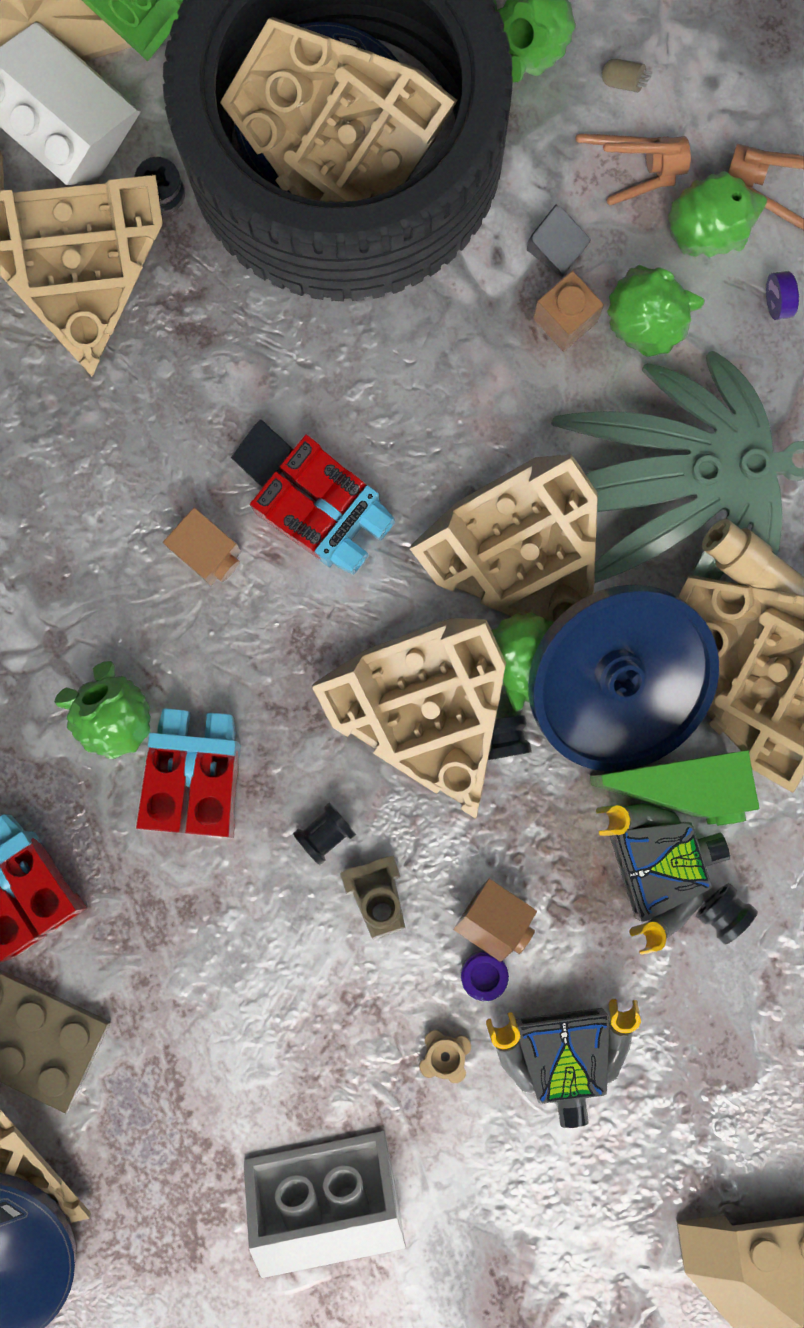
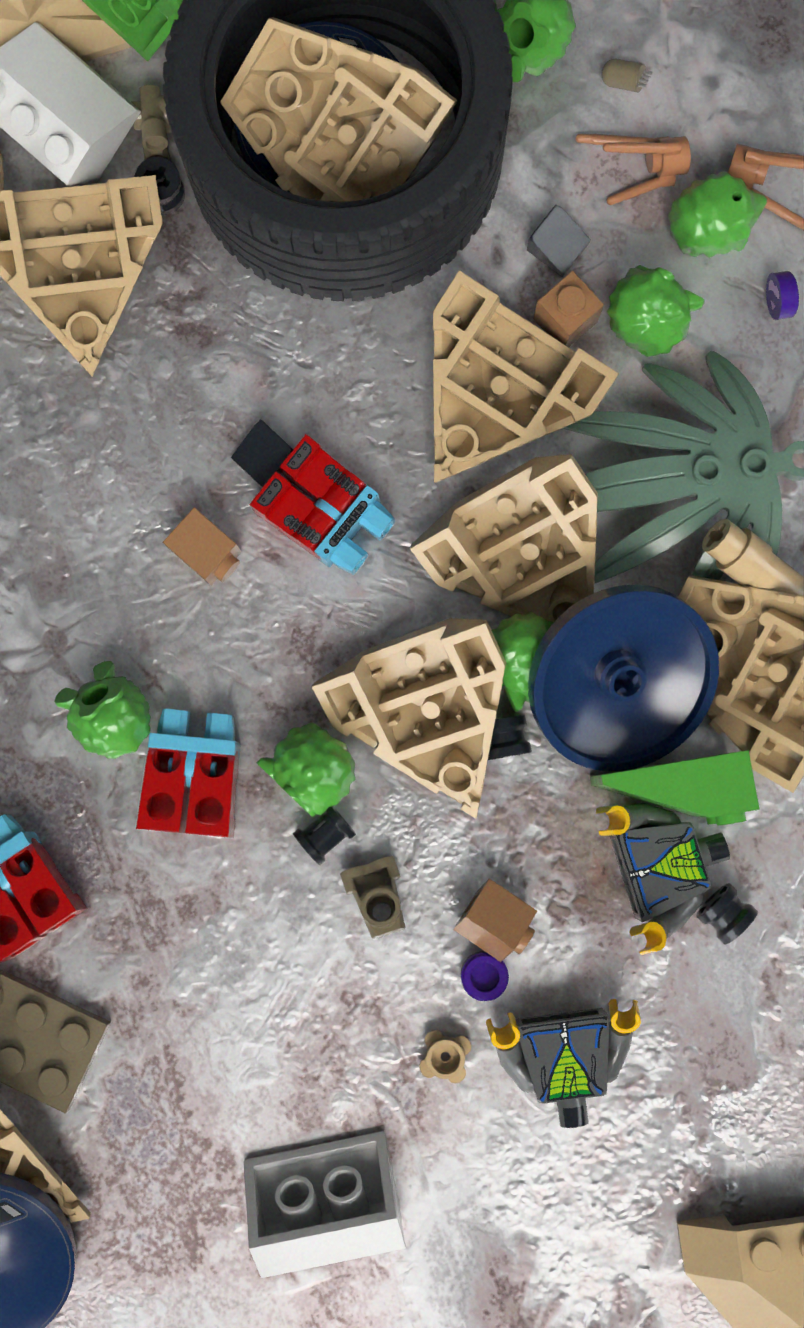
none -> dark tan plate [131,85,172,160]
none -> bright green animal [256,722,356,817]
none -> tan wedge [433,270,619,483]

